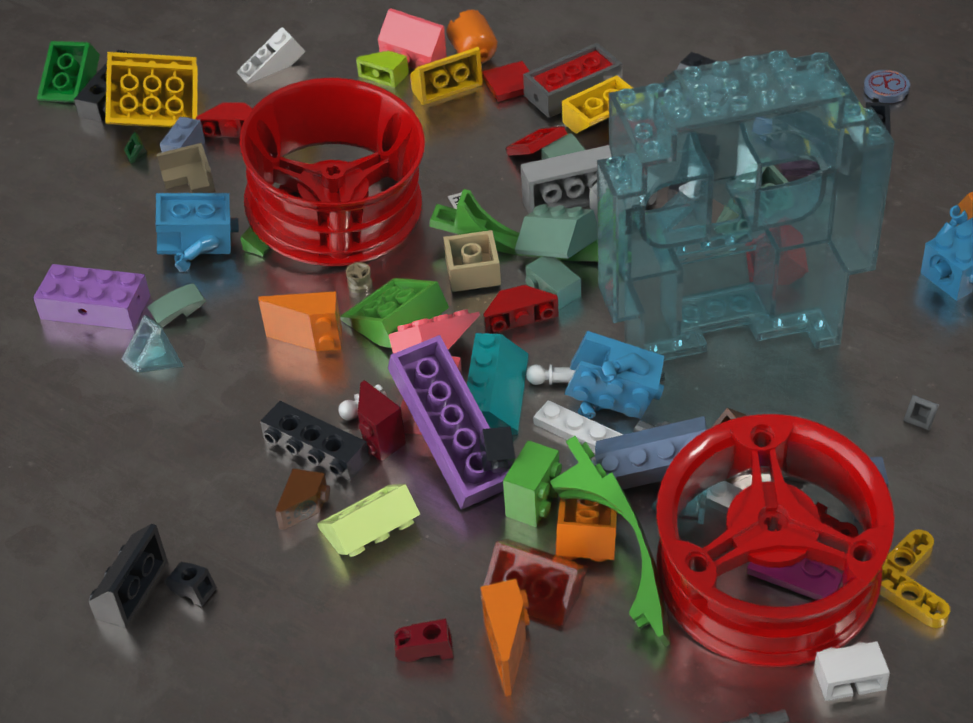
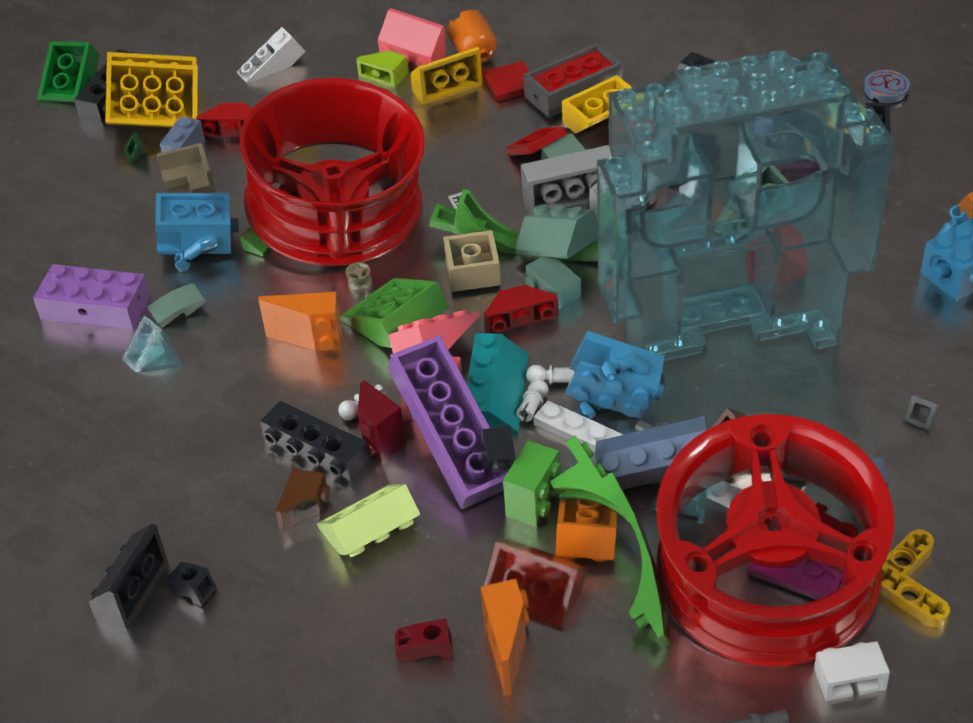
none -> white pin [516,380,549,422]

